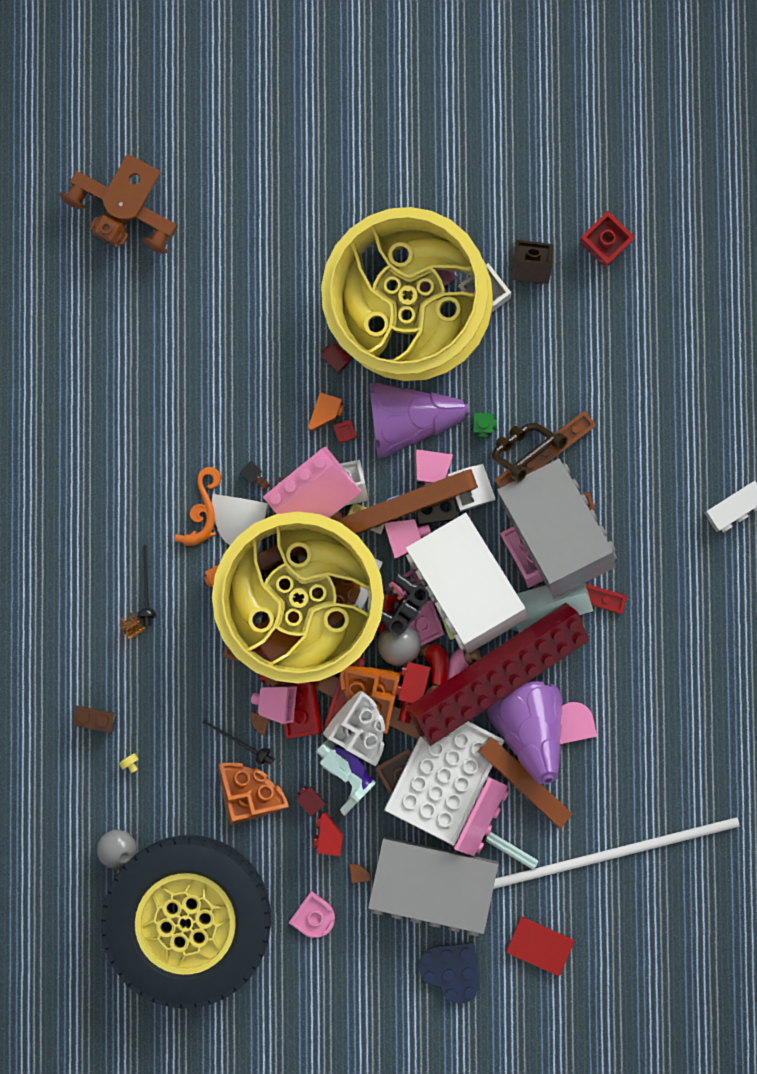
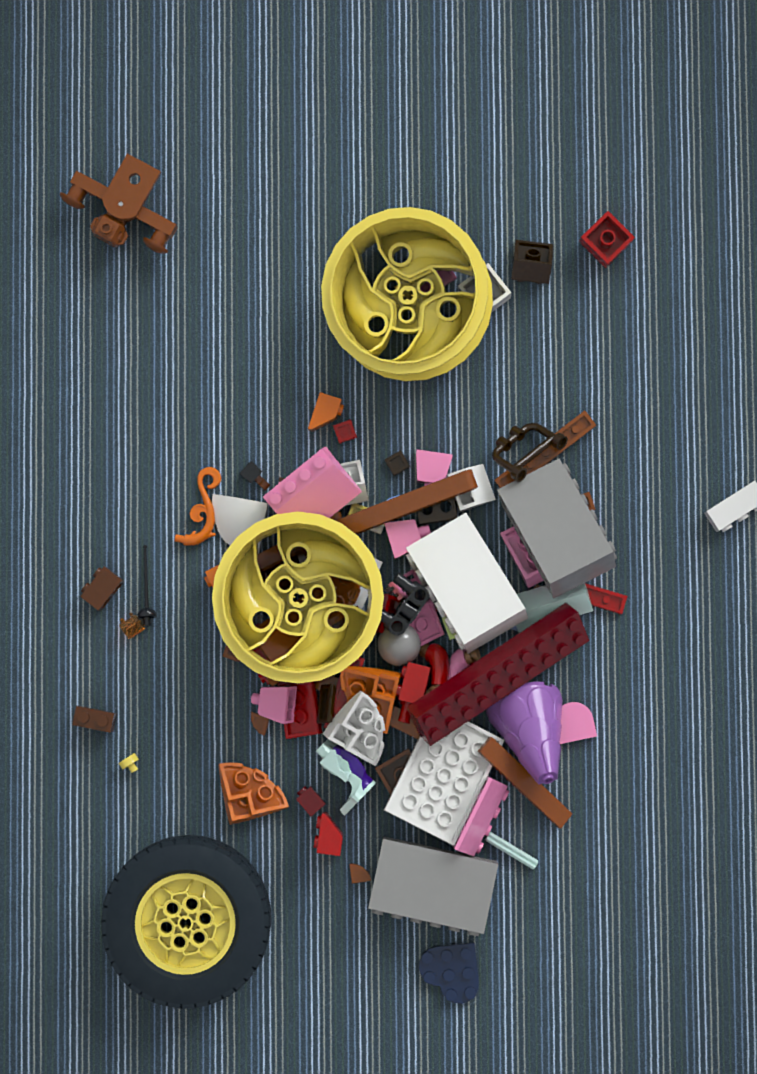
light grey piece [97,830,137,870] -> none
black sword [202,720,275,766] -> none
bright pink tile [289,891,335,938] -> none
dark red brick [322,343,351,374] -> none
medium lavender cone [369,382,469,458] -> none
green brick [473,413,497,438] -> none
white piece [493,817,740,889] -> none
red tile [506,916,575,976] -> none
none -> reddish brown brick [80,566,124,611]
none -> dark brown tile [317,684,336,724]
none -> dark brown tile [384,450,410,476]

